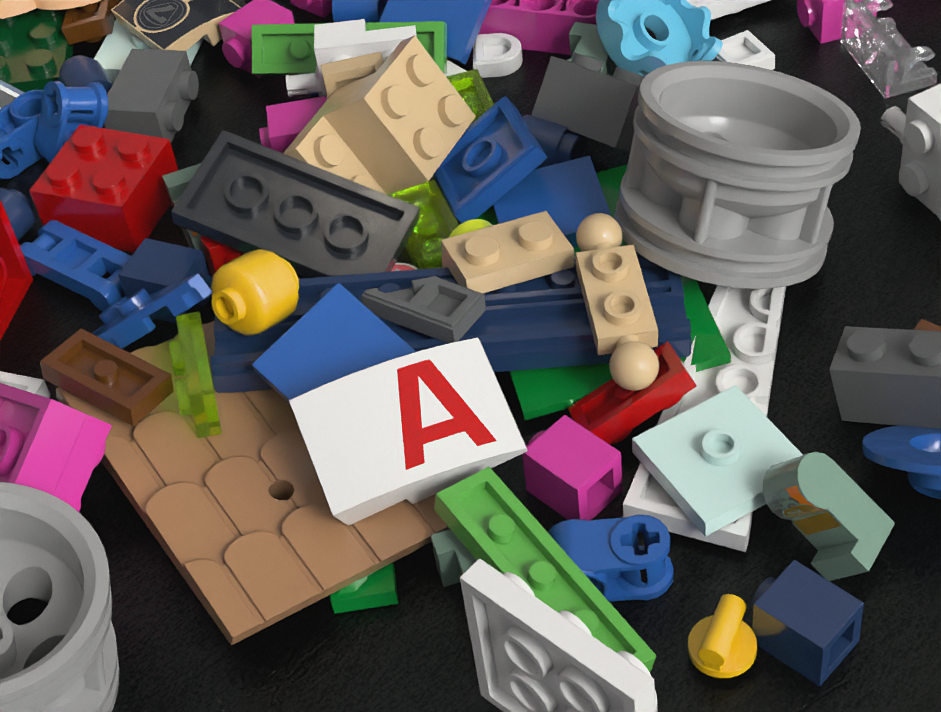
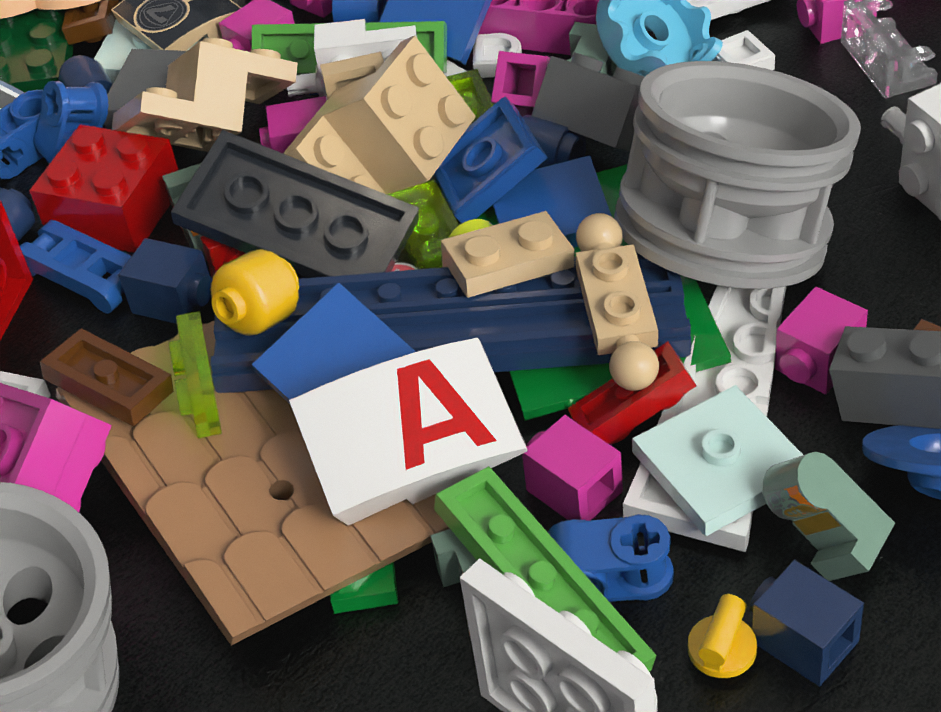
blue wing [92,273,213,349] -> none
dark grey tile [361,276,486,343] -> none
none -> tan bracket [112,38,298,152]
none -> dark pink brick [491,51,550,117]
none -> dark pink brick [775,287,868,394]

